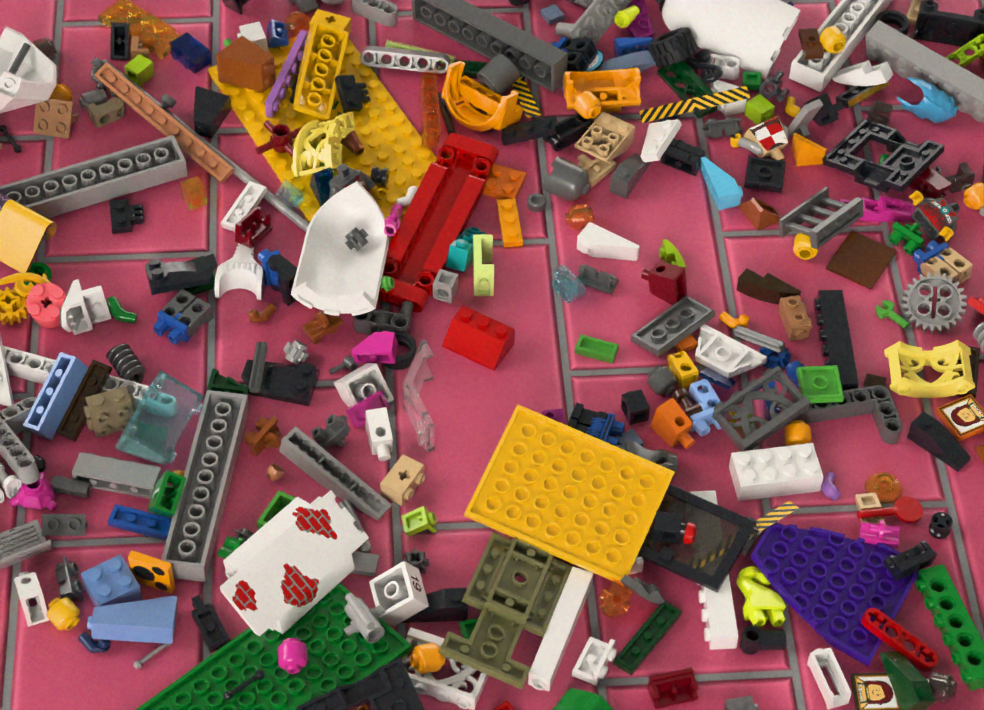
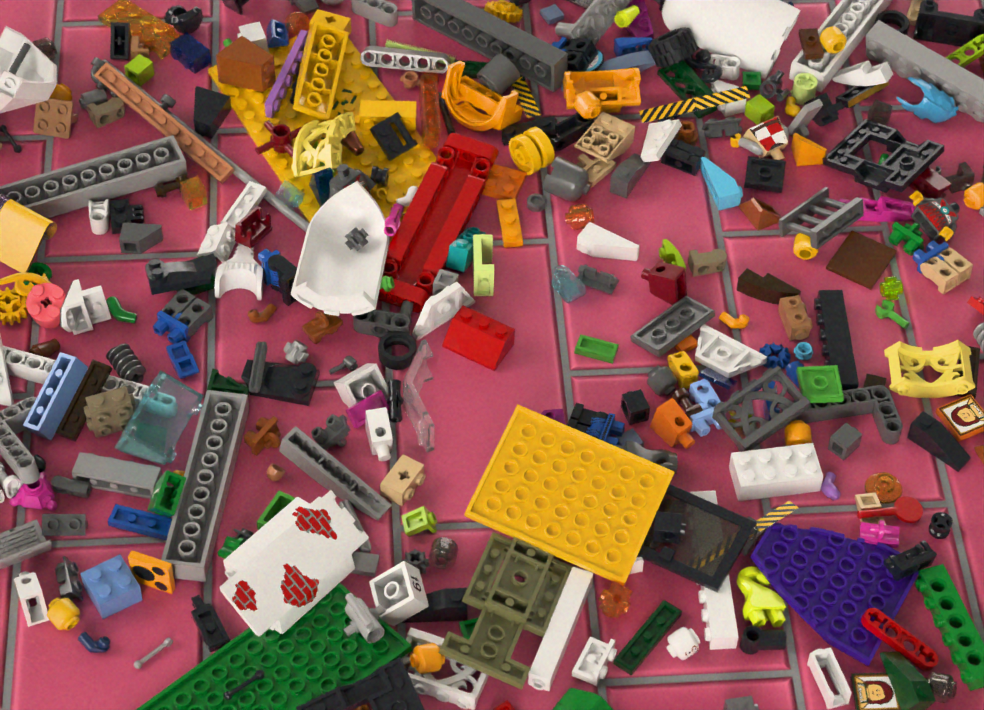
medium blue slope [87,596,177,644] -> none
dark pink head [278,638,308,674] -> none
black hinge [335,75,371,112] -> none
dark pink slope [351,331,398,364] -> none
dark grey slope [620,574,664,604] -> none
dark red hinge [647,667,698,709] -> none
red tile [683,522,697,545] -> none
axle [733,325,785,353] -> none
light grey gear [901,271,967,334] -> none
none -> reddish brown cone [29,338,60,358]
none -> white piece [89,199,110,235]
none -> dark grey slope [119,223,163,254]
none -> dark brown bar [154,174,191,198]
none -> black hair [164,5,203,34]
none -> blue slope [166,340,199,379]
none -> white bracket [197,223,236,263]
none -> yellow brick [360,100,417,130]
none -> black plate [369,112,418,161]
none -> black pin [387,379,403,423]
none -> nougat plate [400,71,421,89]
none -> white wing [412,282,475,341]
none -> clear smoke head [429,537,458,569]
none -> yellow gear [484,0,523,23]
none -> yellow wheel [509,127,555,175]
none -> white head [666,627,701,660]
none -> dark orange piece [674,121,698,146]
none -> dark tan leg [688,249,727,277]
none -> yellowish green piece [790,73,818,105]
none -> medium azure plate [793,342,813,360]
none -> dark grey brick [828,423,862,460]
none -> clear neon green gear [879,276,903,301]

